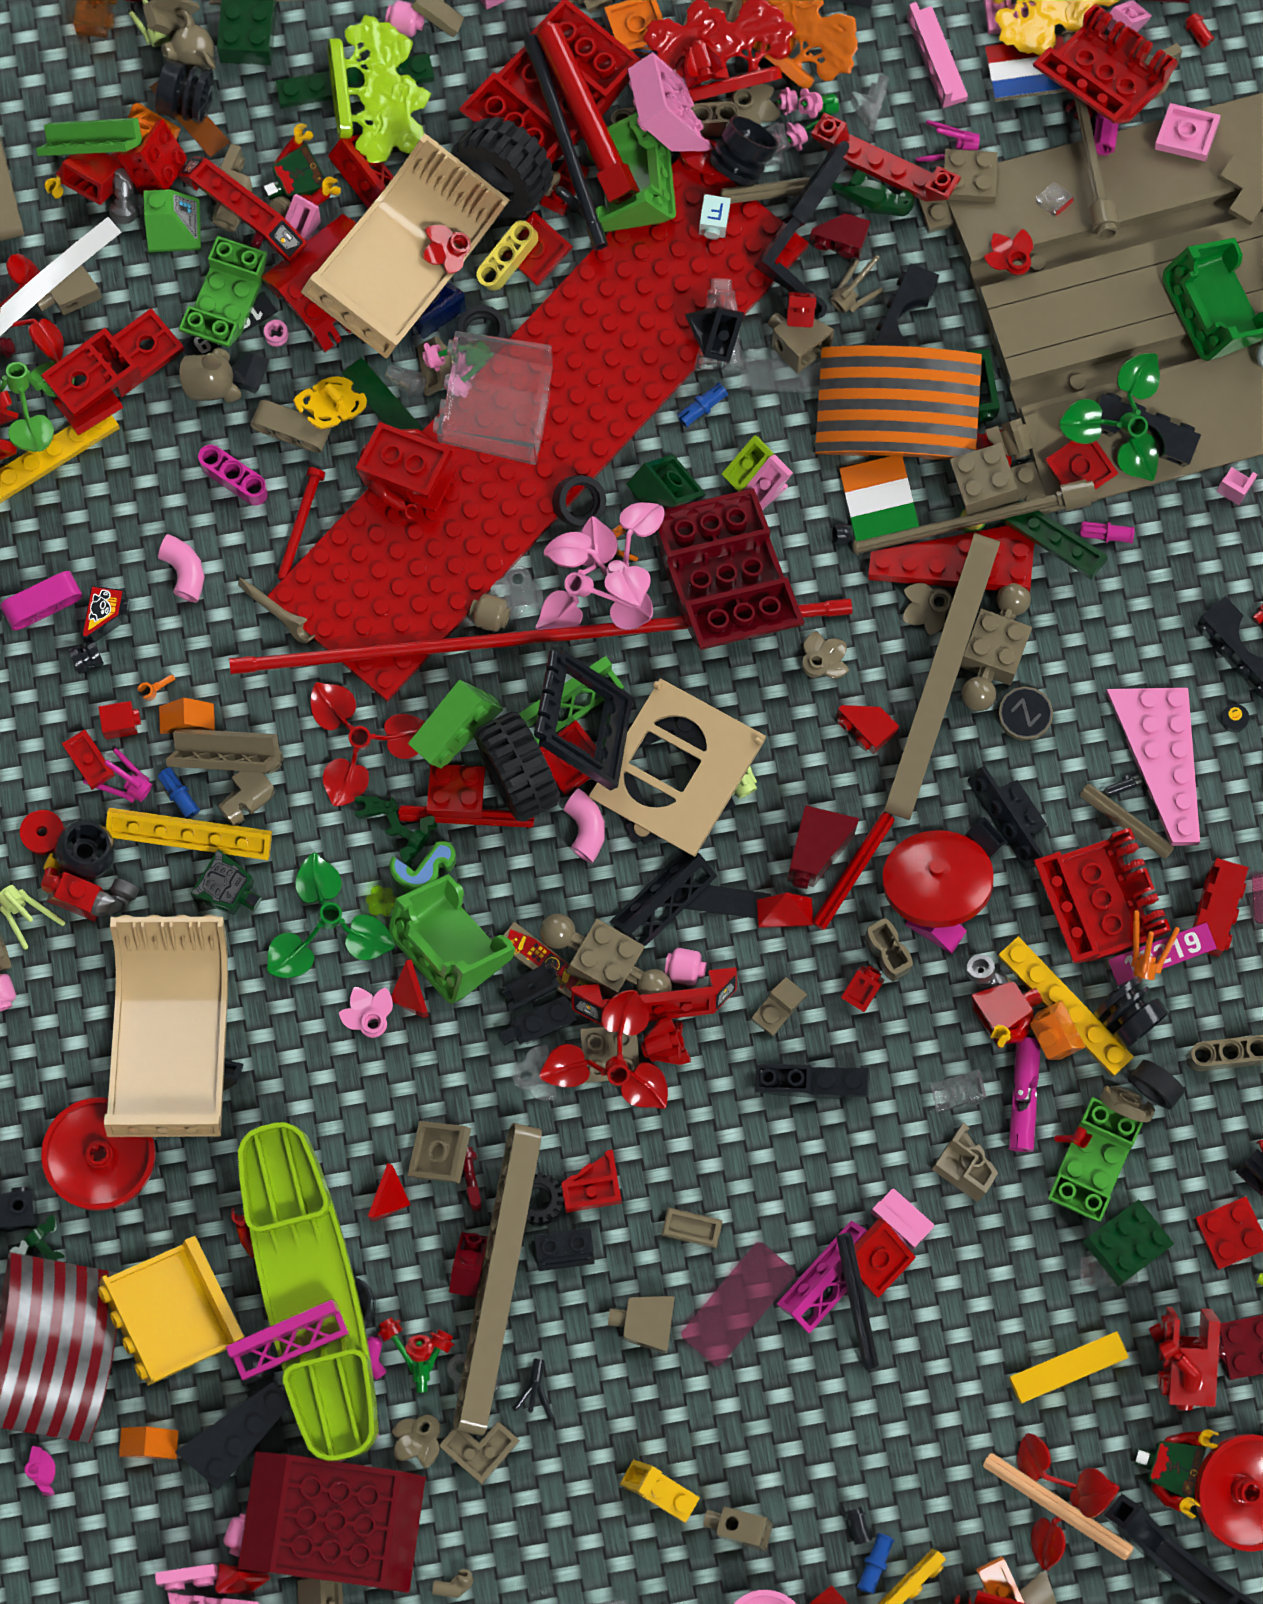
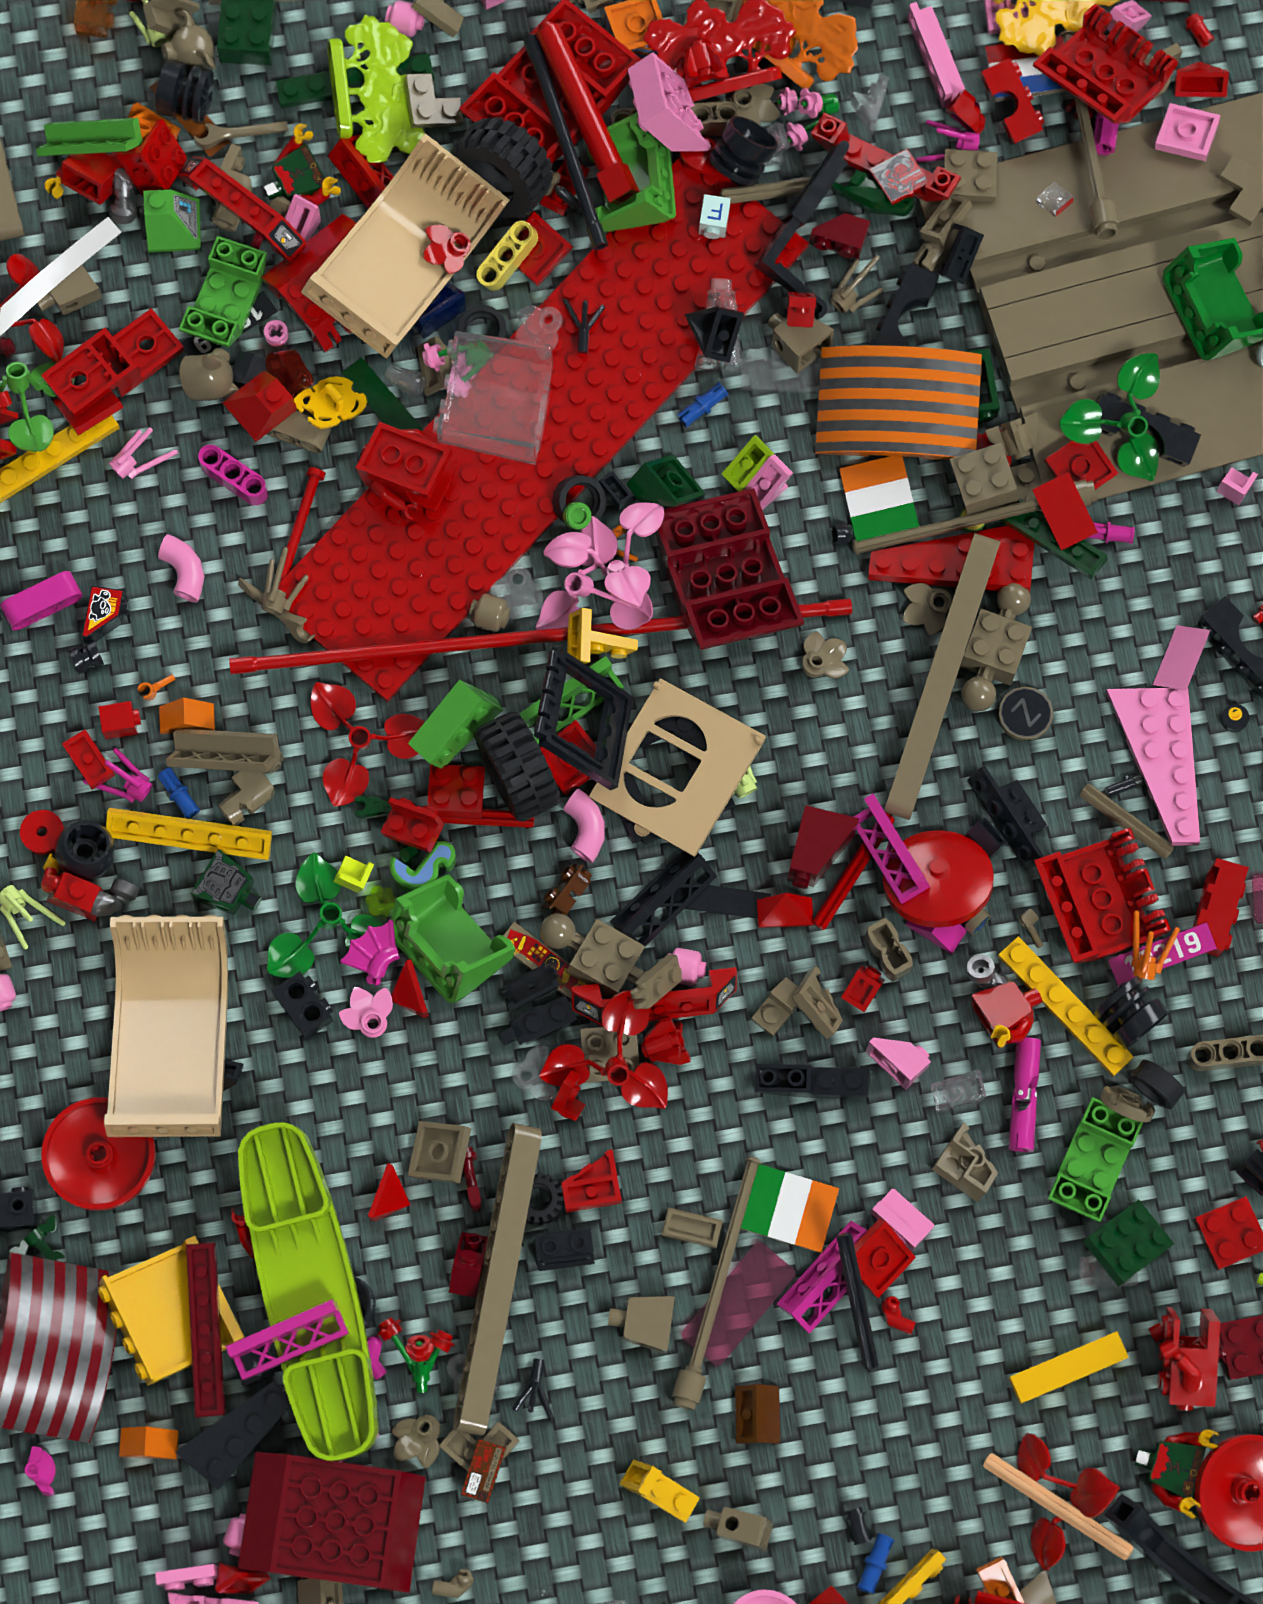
red slope [836,705,899,755] -> none
red plate [984,229,1033,275] -> none
orange torso [1030,1000,1086,1060] -> none
red hand [1054,1127,1093,1148] -> none
none -> bright pink plant [109,428,178,479]
none -> dark red tile [186,1242,225,1418]
none -> dark tan piece [194,121,288,149]
none -> red slope [222,370,297,442]
none -> dark tan plant [261,547,308,615]
none -> clear red piece [266,349,313,398]
none -> black brick [272,971,333,1040]
none -> neon yellow panel [333,856,374,893]
none -> dark pink arm [340,920,400,986]
none -> red bracket [380,797,445,853]
none -> plate [404,74,464,128]
none -> tile [461,1439,506,1504]
none -> clear plate [515,306,563,356]
none -> reddish brown hinge [541,864,592,915]
none -> red bracket [551,1070,585,1121]
none -> black plant [563,299,605,353]
none -> bright green tile [563,502,591,529]
none -> yellow bracket [567,608,638,664]
none -> black piece [599,471,636,511]
none -> dark tan hinge [631,954,682,1009]
none -> flag [672,1157,839,1410]
none -> reddish brown panel [735,1384,780,1444]
none -> dark tan wing [792,966,843,1039]
none -> dark pink fence [854,794,930,904]
none -> bright pink slope [865,1038,931,1090]
none -> piece [869,149,928,205]
none -> red arm [882,1296,916,1335]
none -> dark tan plate [912,194,972,272]
none -> black hinge [934,223,984,285]
none -> red rock [946,89,986,134]
none -> dark tan tile [965,909,991,935]
none -> red arch [979,58,1044,145]
none -> dark tan hand [1019,909,1044,948]
none -> red sticker [1032,472,1098,550]
none -> bright pink sticker [1153,625,1210,690]
none -> red slope [1174,62,1229,97]

